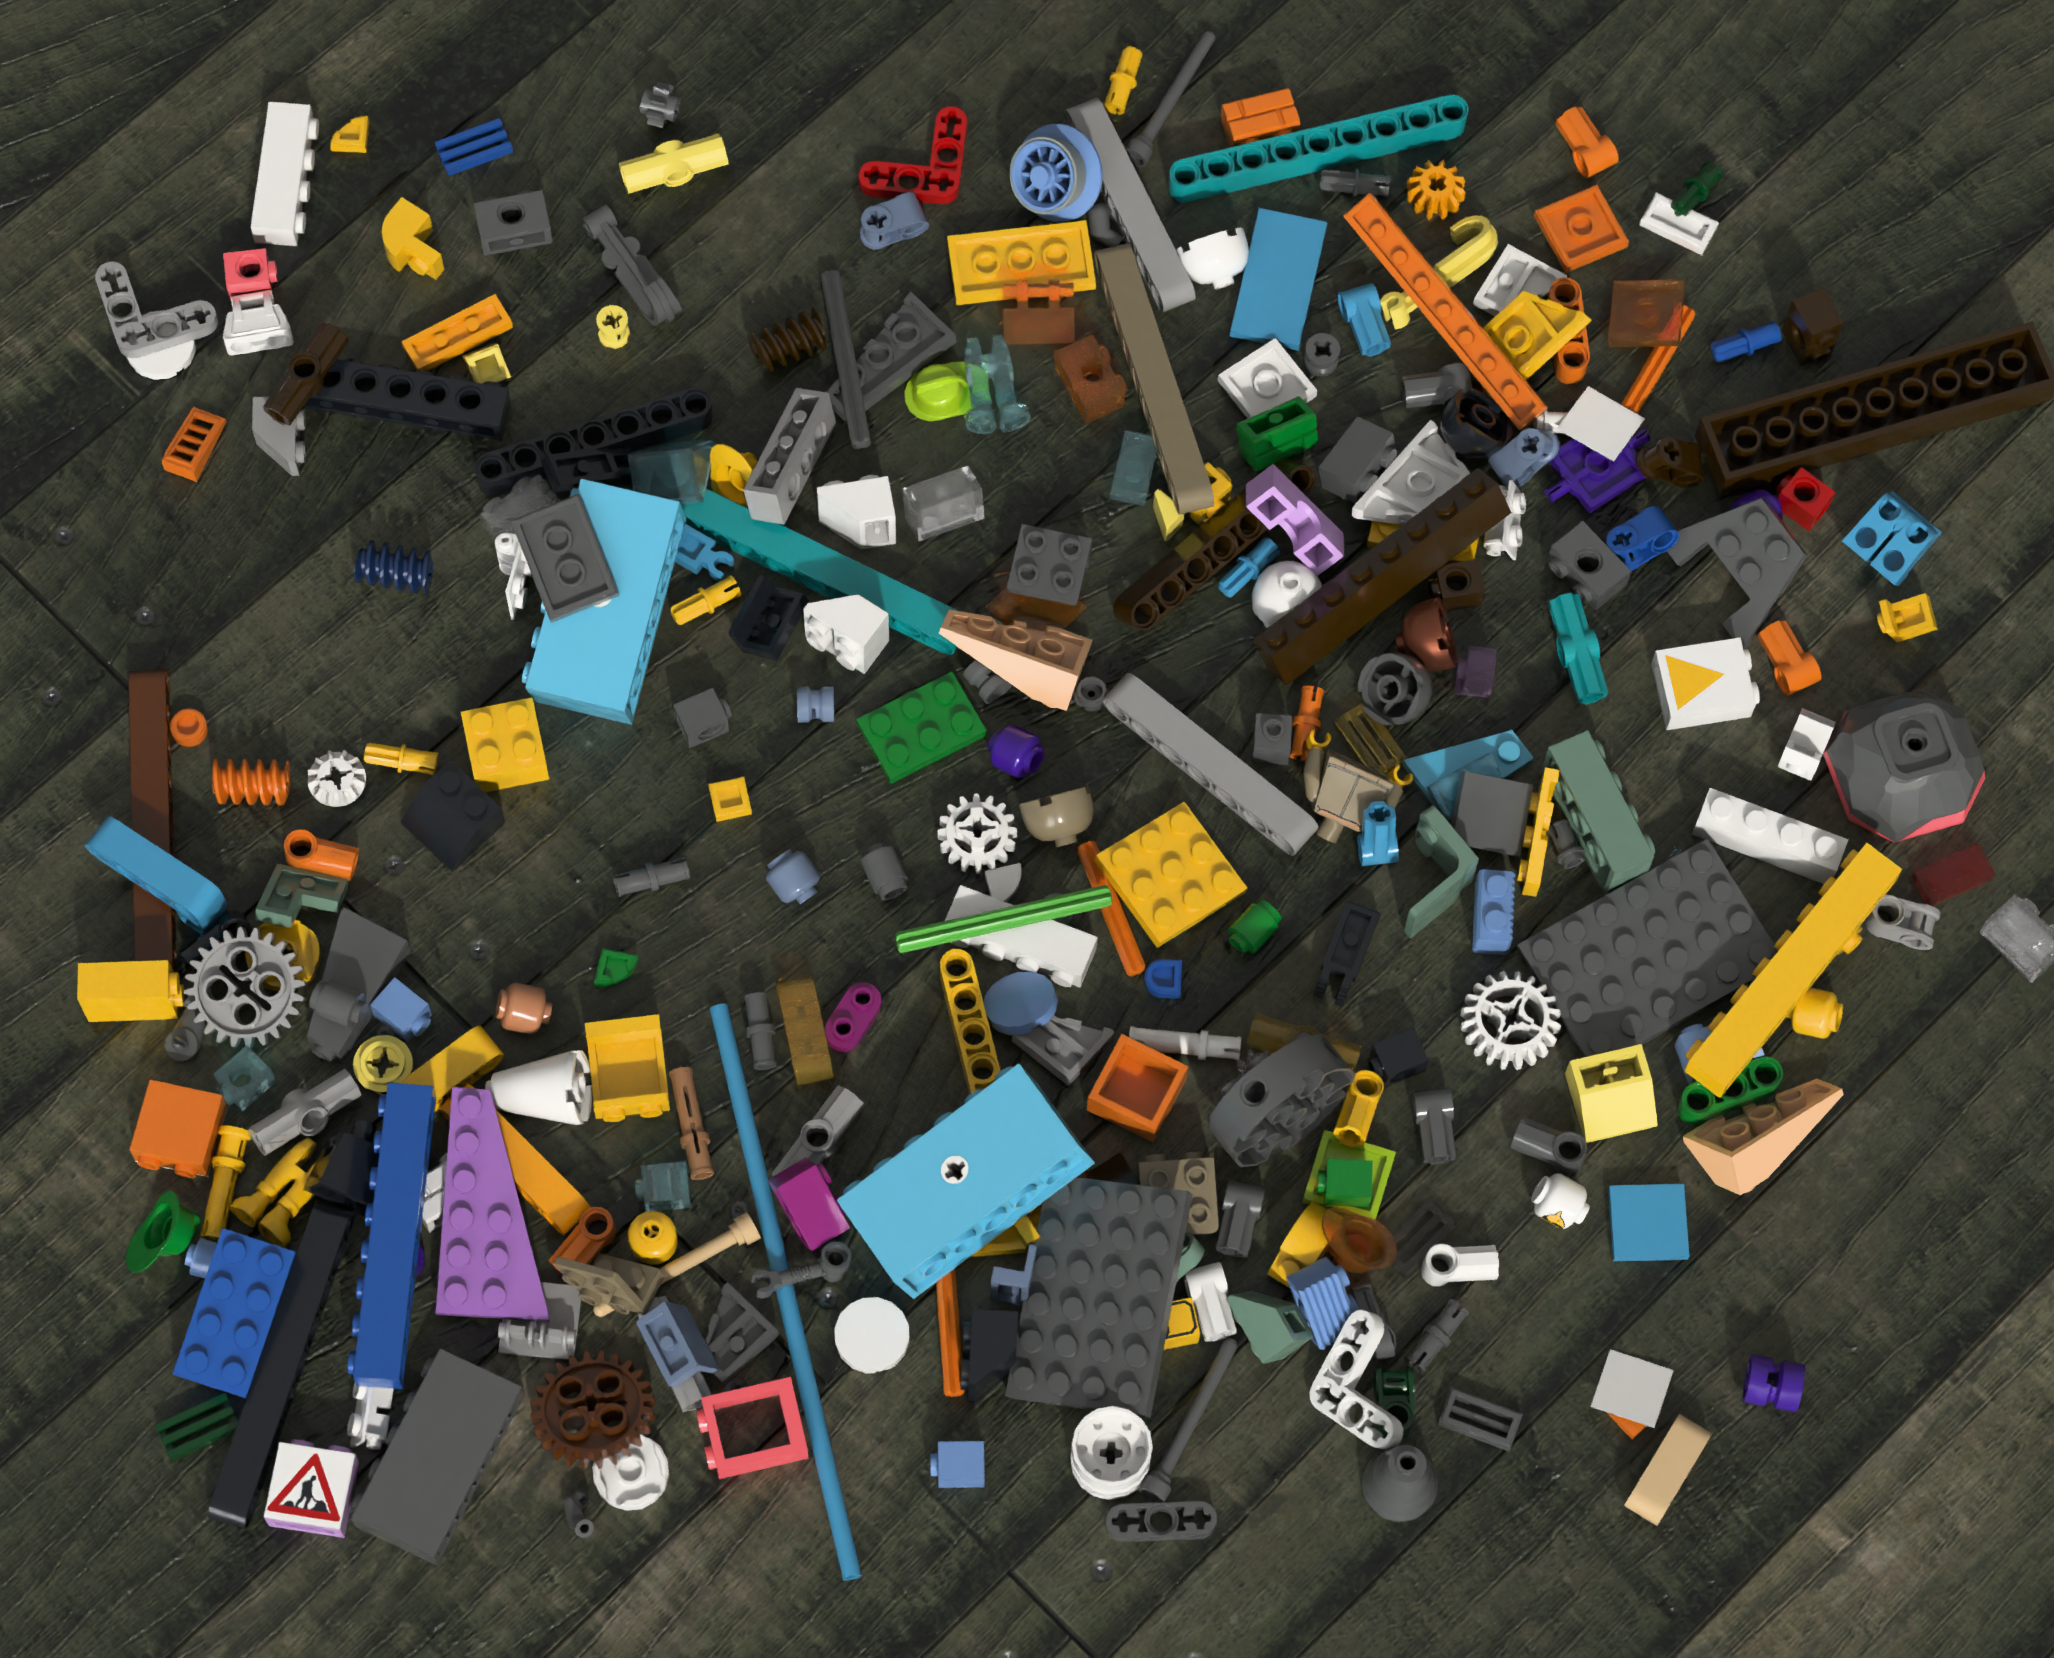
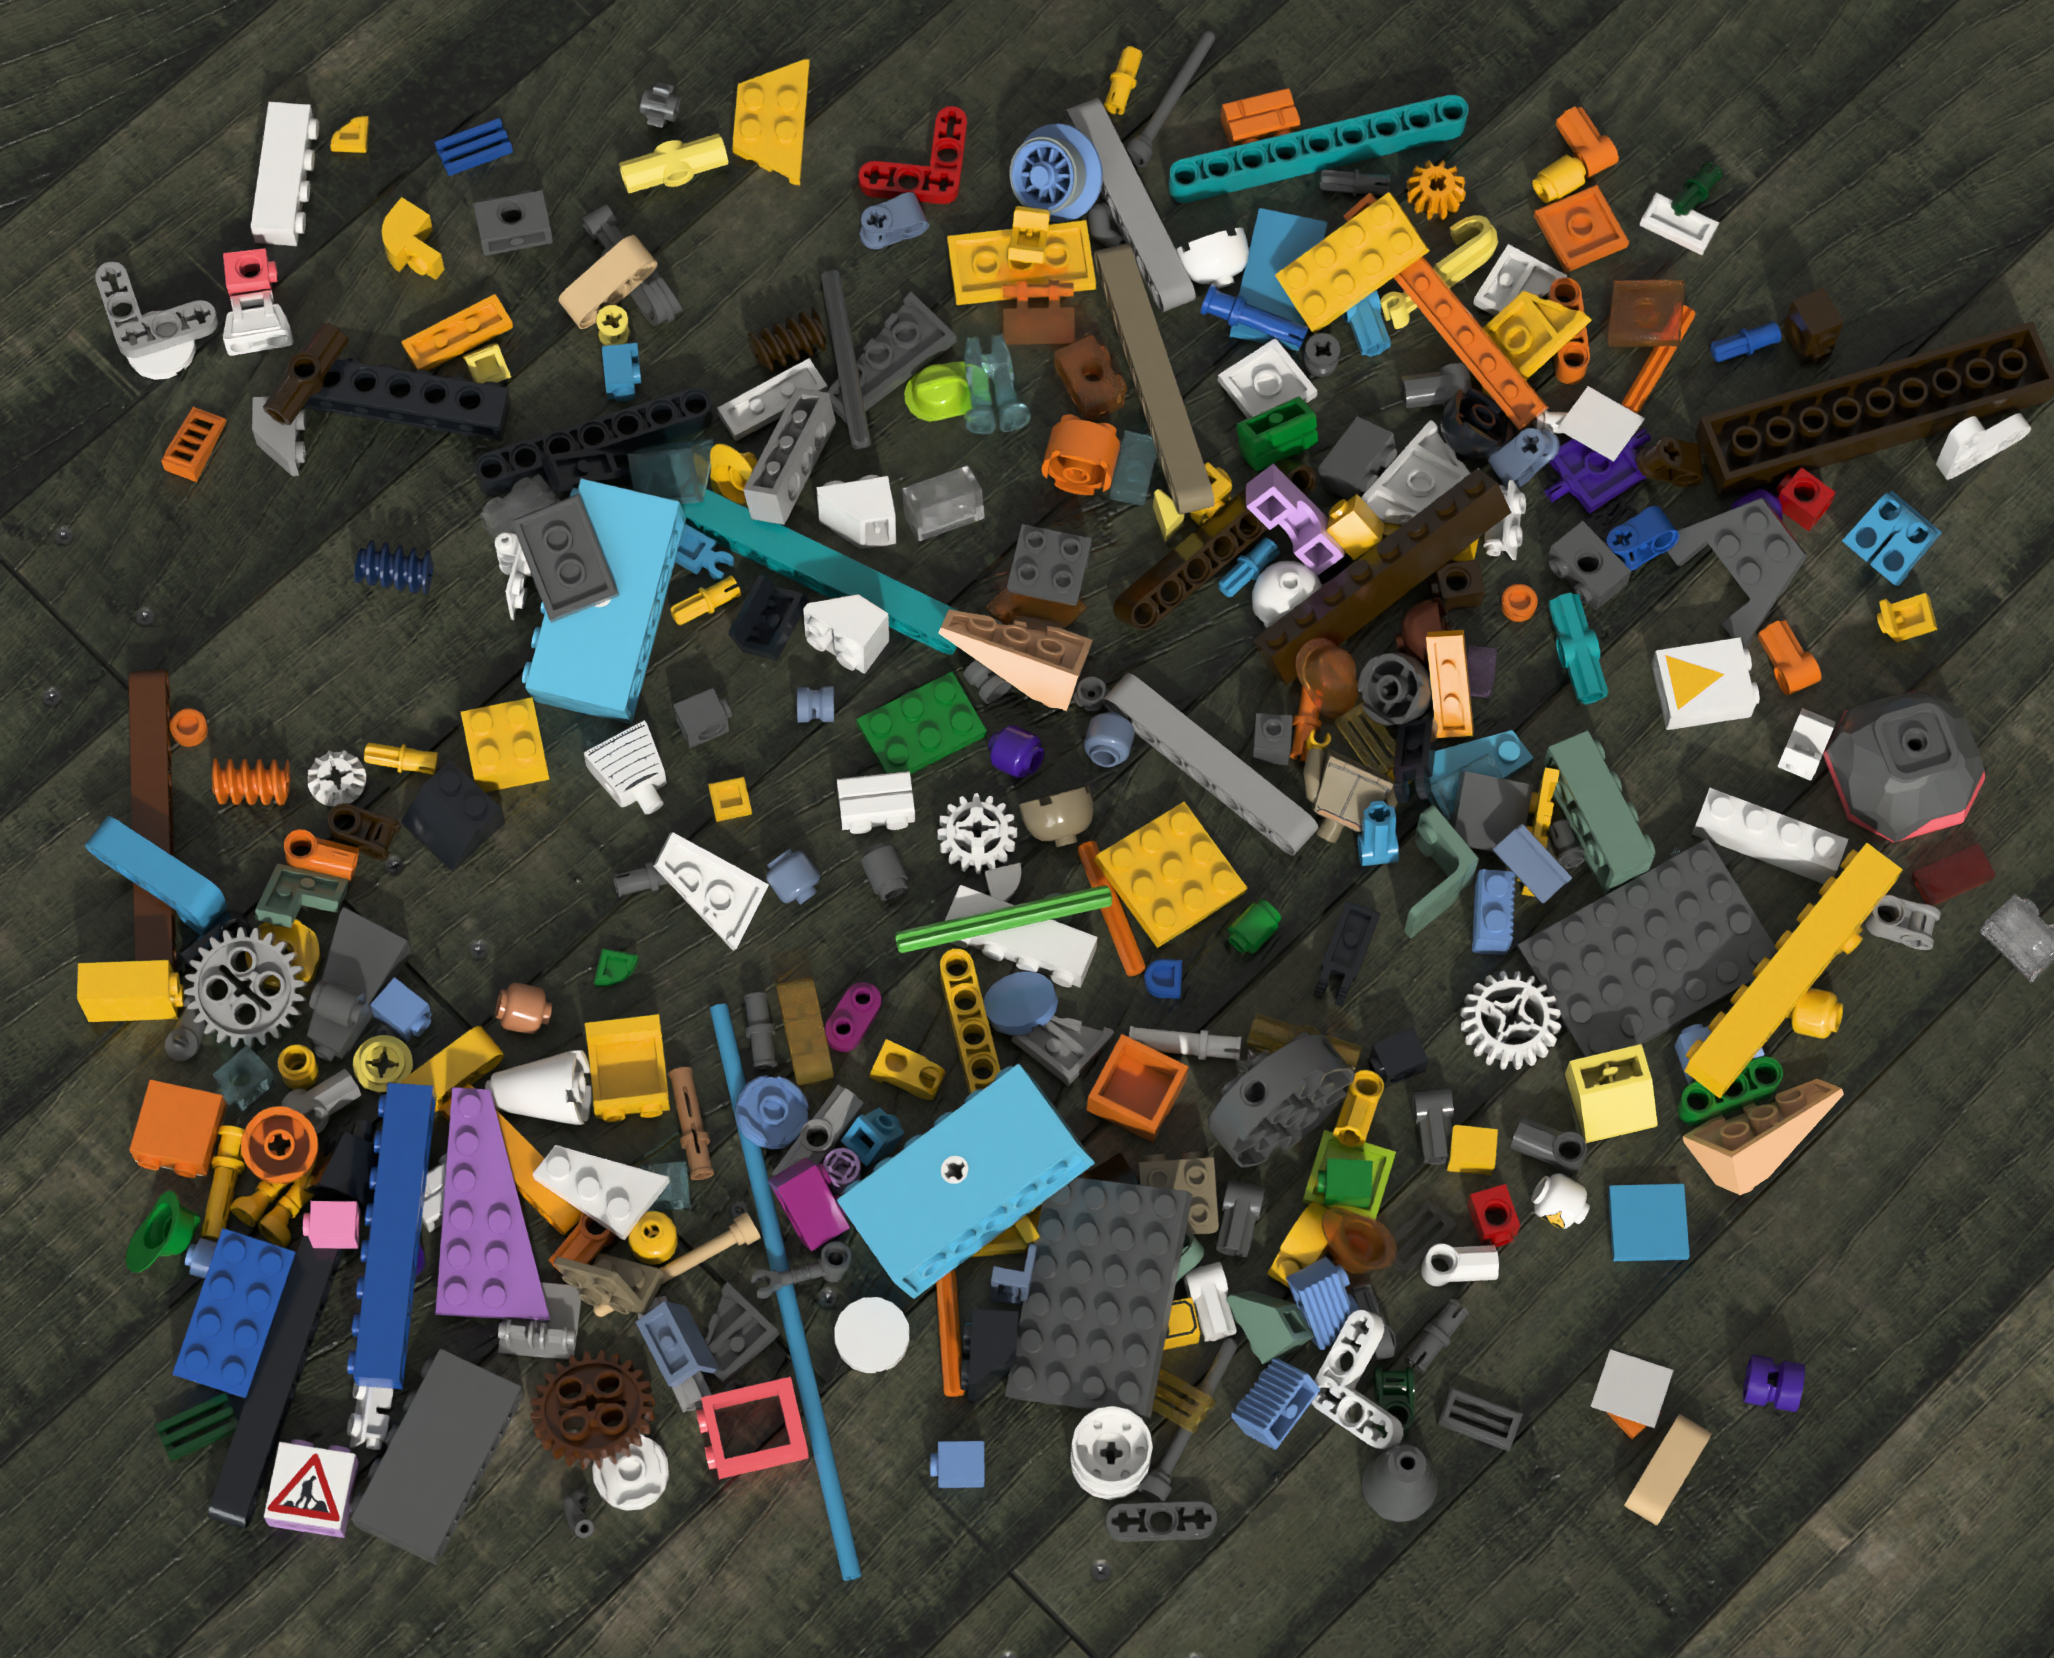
none -> orange brick [241,1106,318,1185]
none -> yellow brick [278,1044,319,1090]
none -> bright pink brick [303,1201,361,1249]
none -> dark brown piece [327,803,402,861]
none -> white wing [533,1145,670,1240]
none -> tan beam [558,235,658,329]
none -> white torso [584,720,666,814]
none -> dark azure brick [602,343,641,402]
none -> white wing [653,832,769,950]
none -> white plate [717,358,828,442]
none -> yellow wing [732,59,810,185]
none -> medium blue tile [734,1075,809,1149]
none -> lavender wheel [823,1148,861,1194]
none -> white brick [837,771,915,834]
none -> dark azure brick [841,1107,905,1167]
none -> yellow leg [869,1039,946,1100]
none -> yellow bracket [1008,206,1050,264]
none -> orange brick [1041,414,1121,495]
none -> sand blue head [1084,712,1135,767]
none -> clear yellow tile [1152,1368,1216,1434]
none -> blue pin [1200,284,1309,348]
none -> medium blue brick [1231,1358,1321,1450]
none -> yellow plate [1275,192,1430,334]
none -> clear orange piece [1295,638,1358,719]
none -> yellow brick [1326,494,1385,560]
none -> black hinge [1393,717,1438,804]
none -> light orange plate [1426,630,1474,738]
none -> yellow panel [1447,1125,1498,1176]
none -> red brick [1467,1184,1520,1247]
none -> sand blue panel [1492,824,1572,904]
none -> orange tile [1501,584,1538,622]
none -> yellow brick [1532,155,1586,204]
none -> white beam [1936,413,2031,479]

